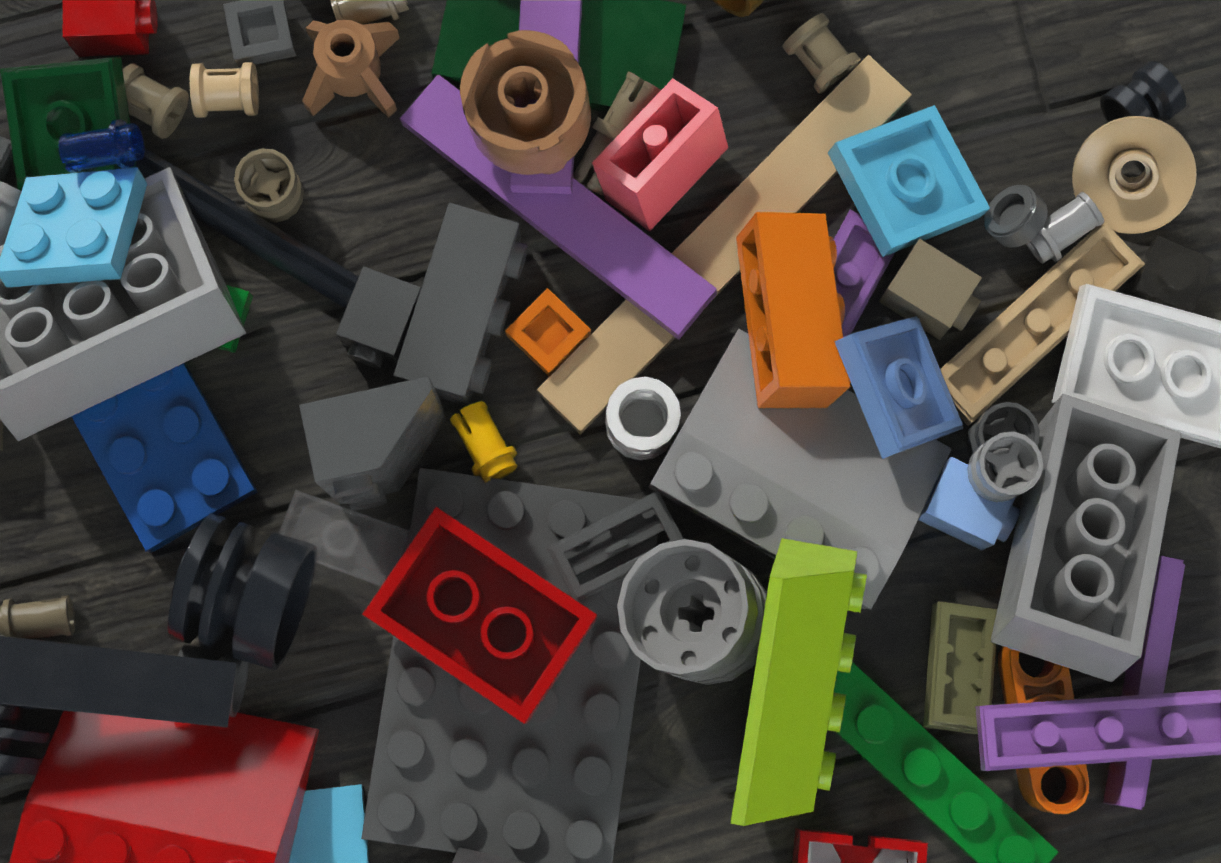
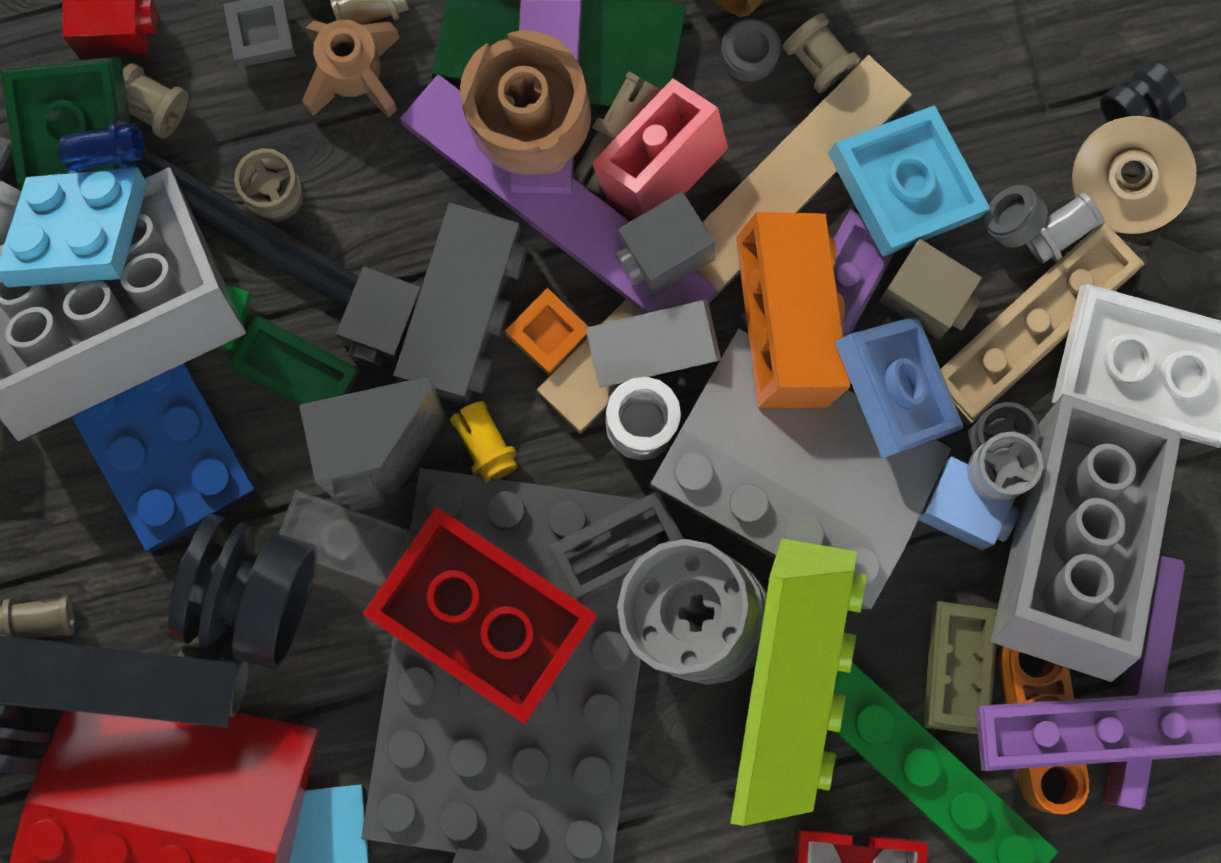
tan bush [190,62,259,118] -> none
none -> dark green tile [225,314,364,407]
none -> light grey tile [586,299,721,388]
none -> dark grey brick [615,191,715,297]
none -> dark grey tile [720,18,781,82]

